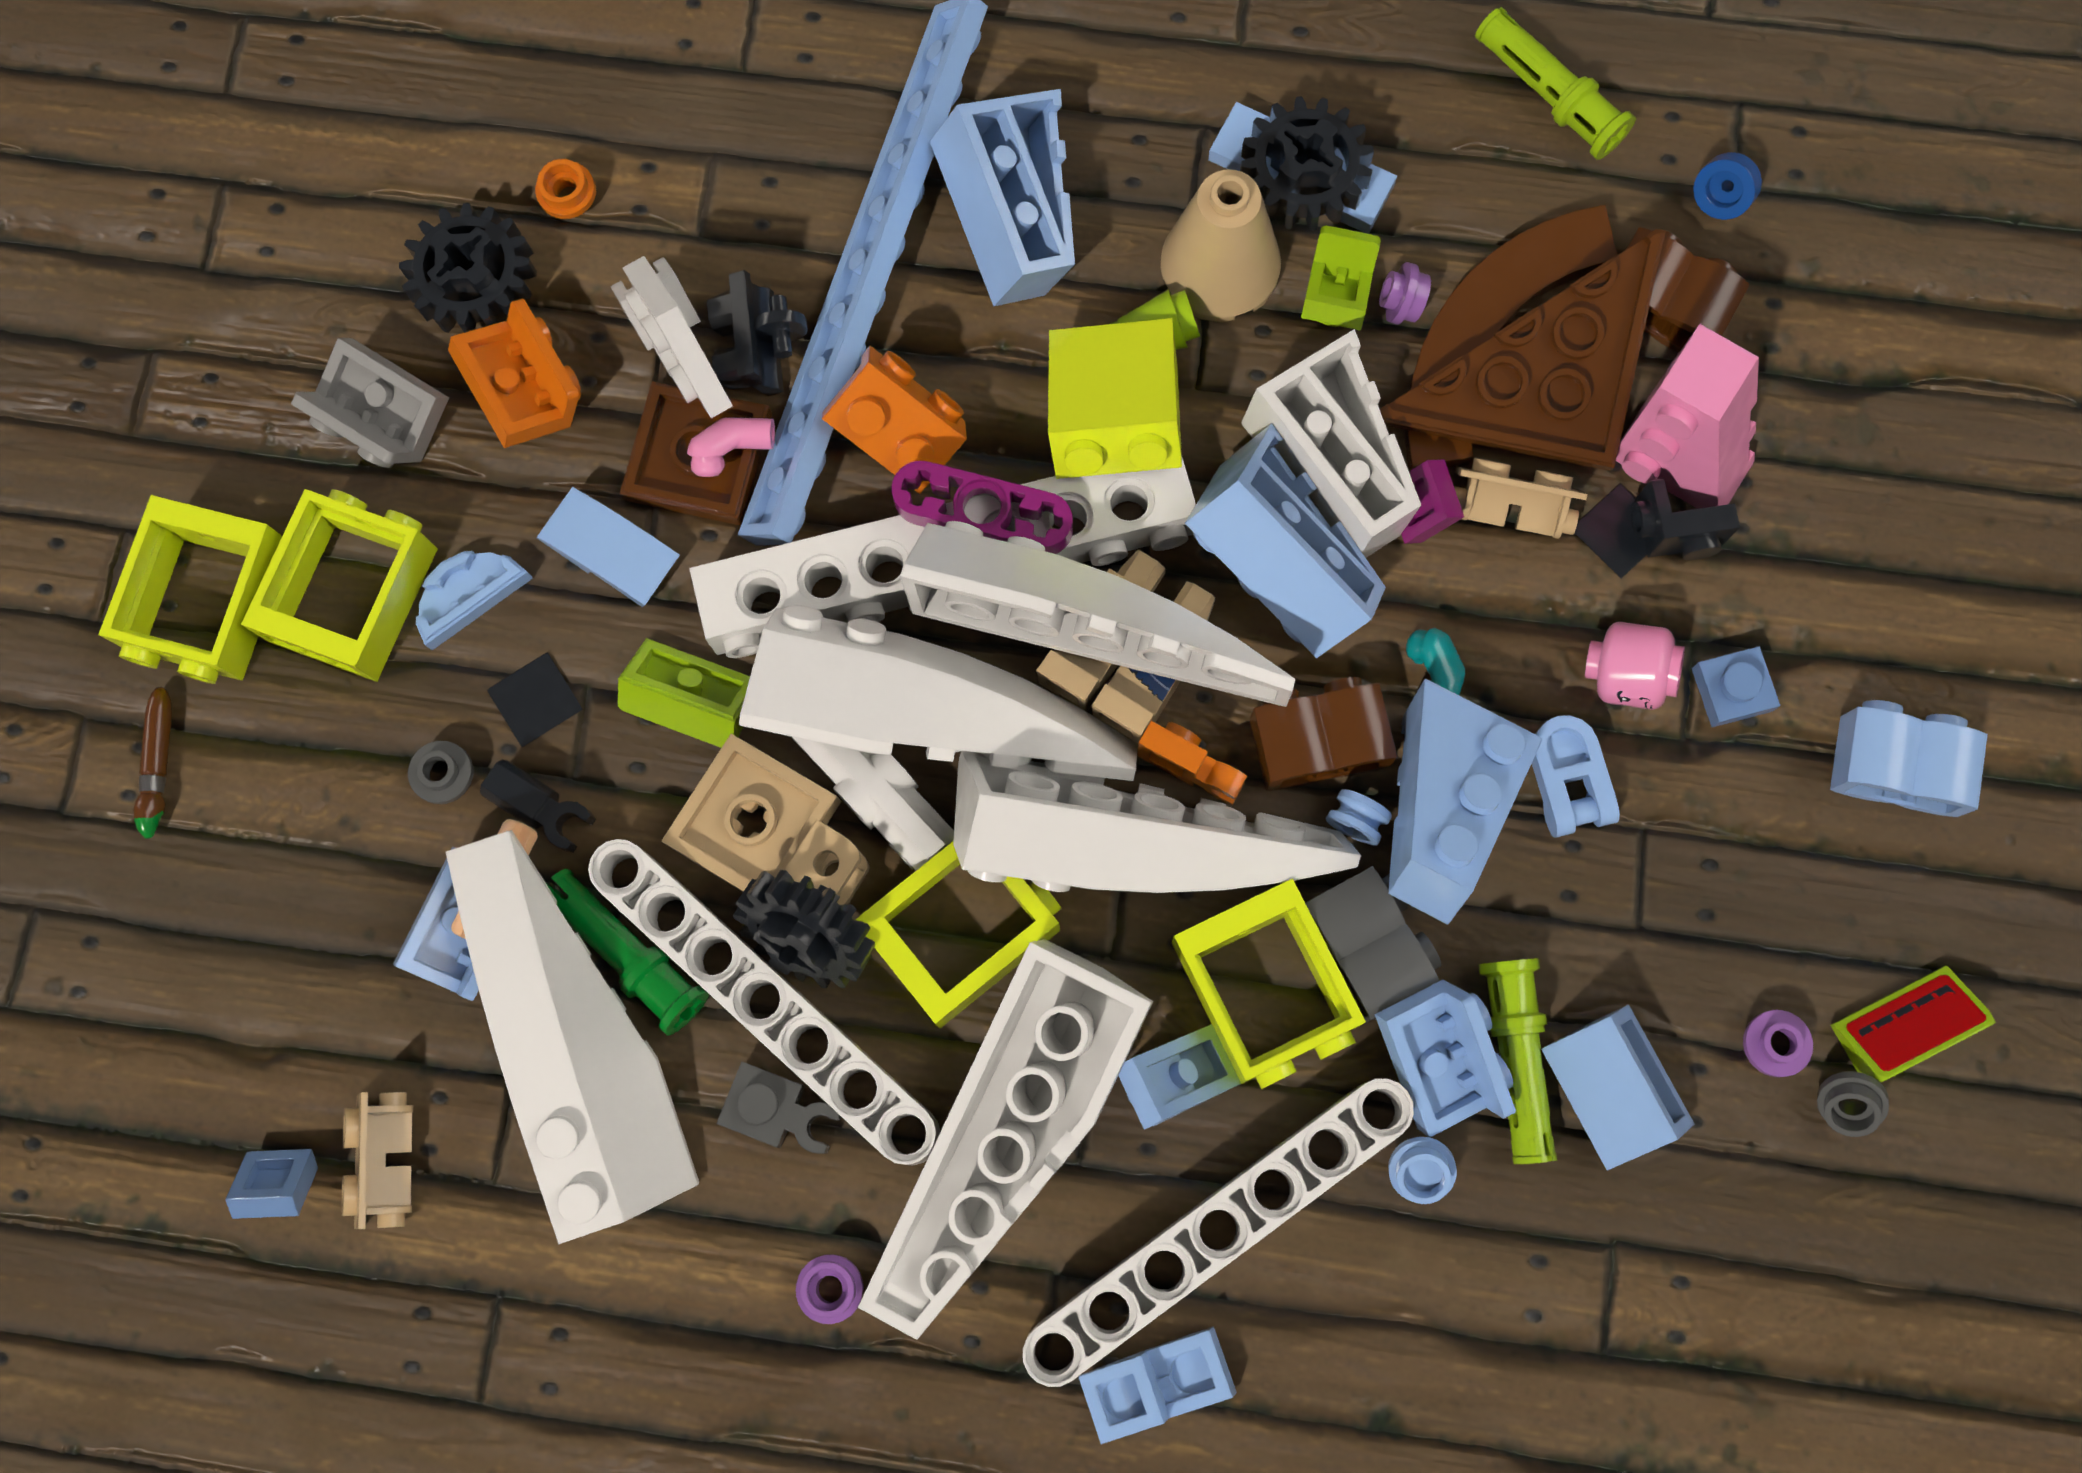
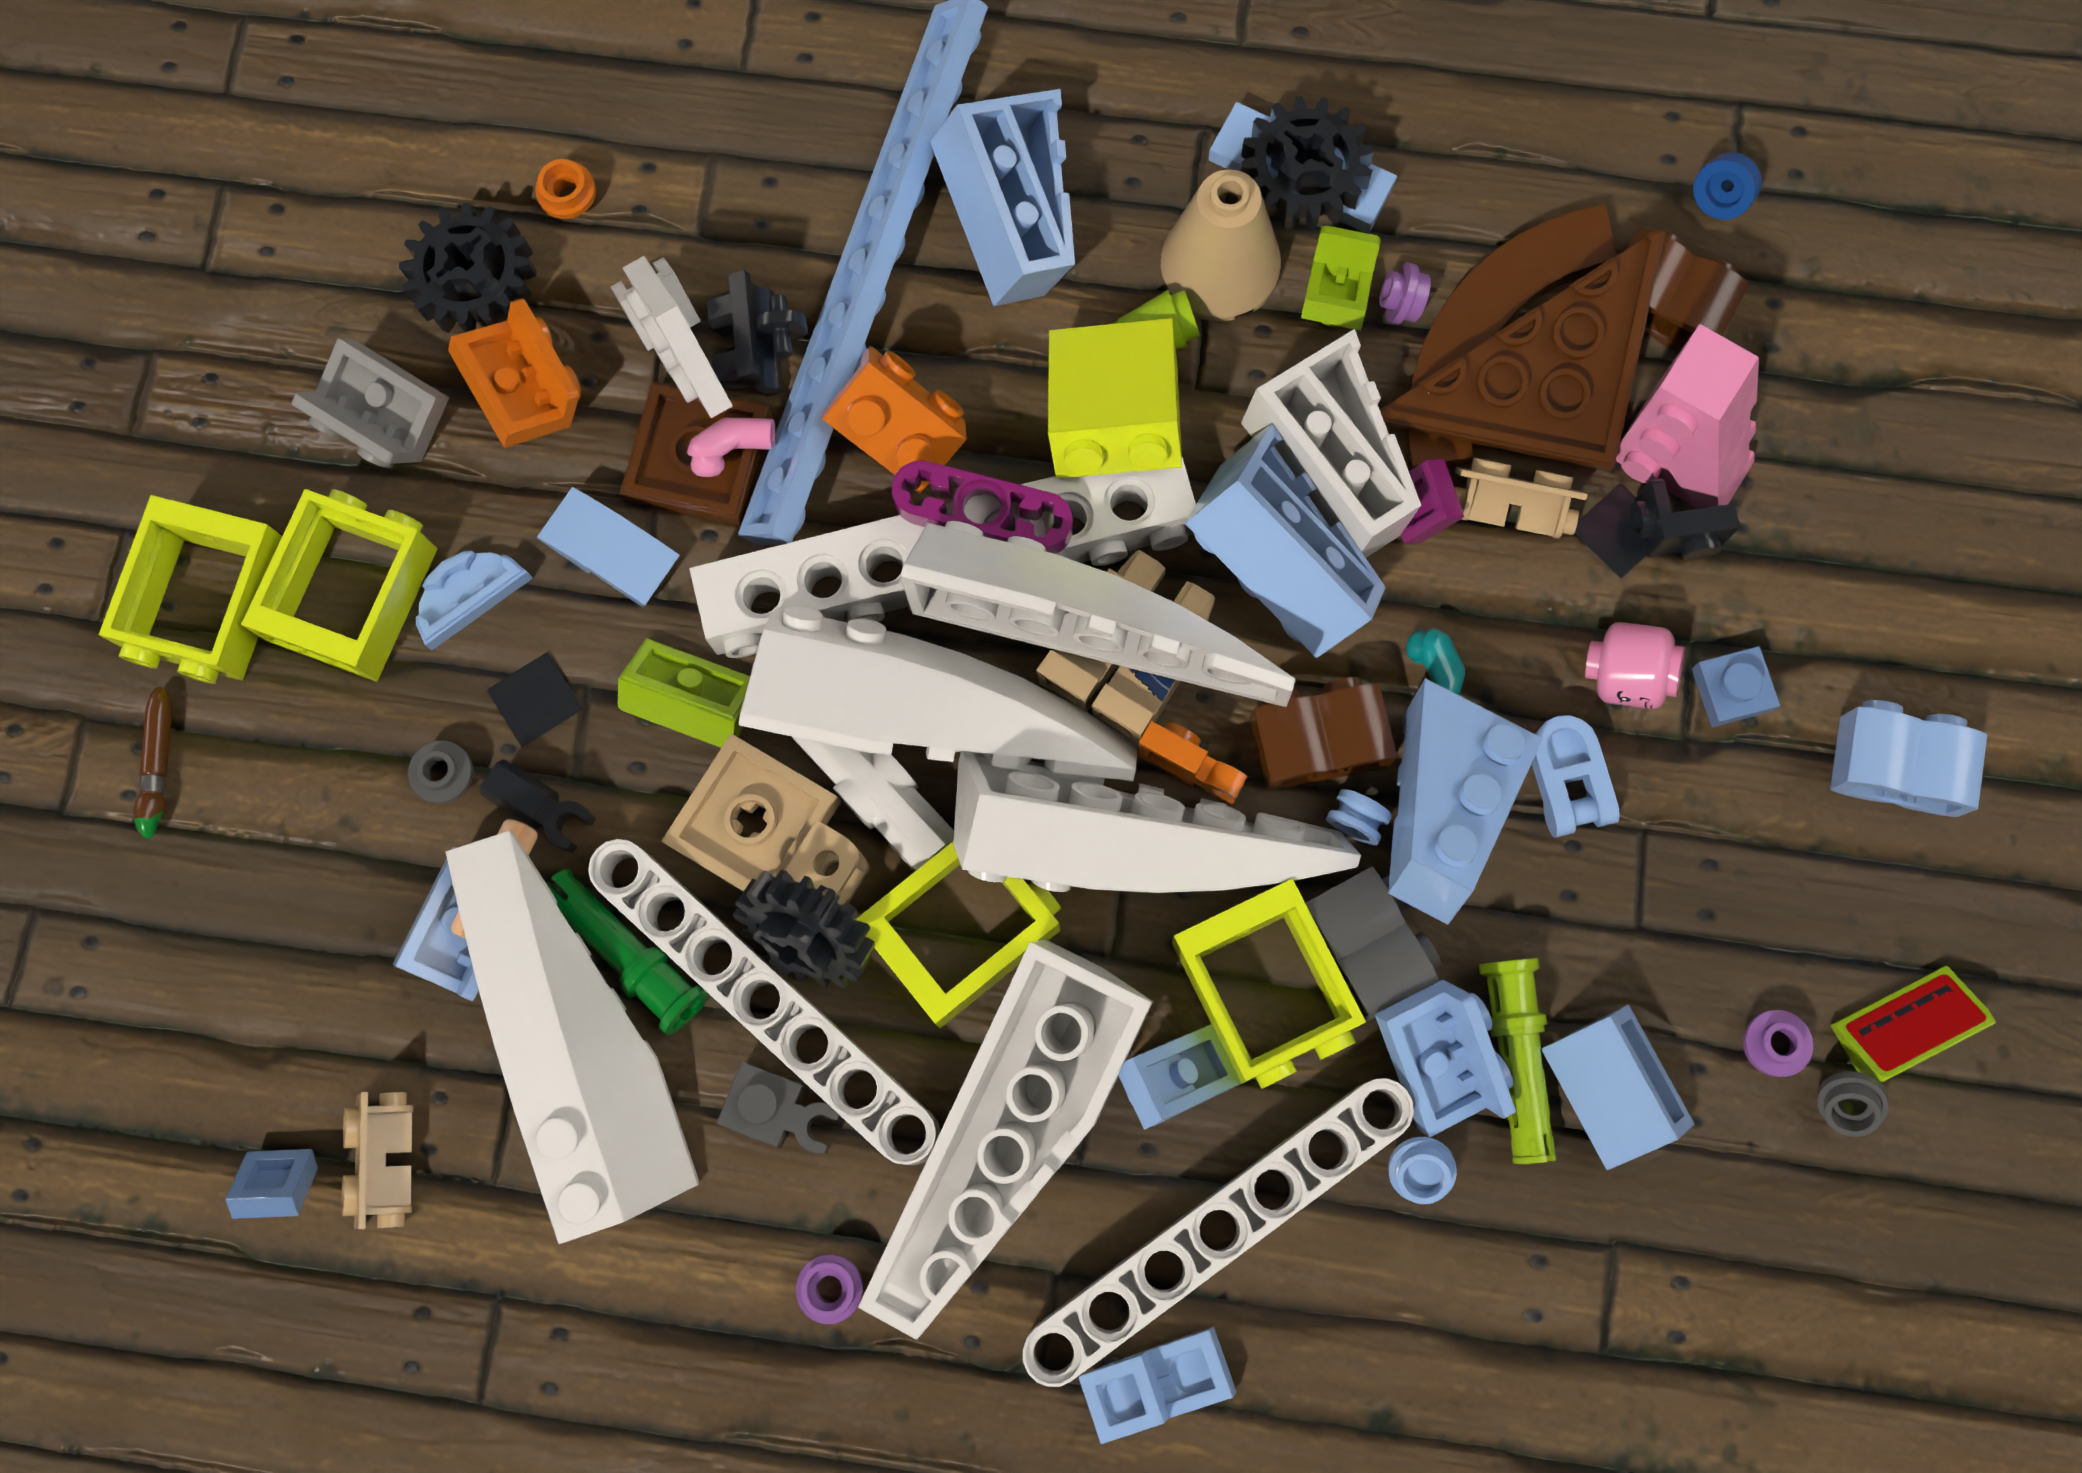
lime pin [1475,7,1636,160] -> none

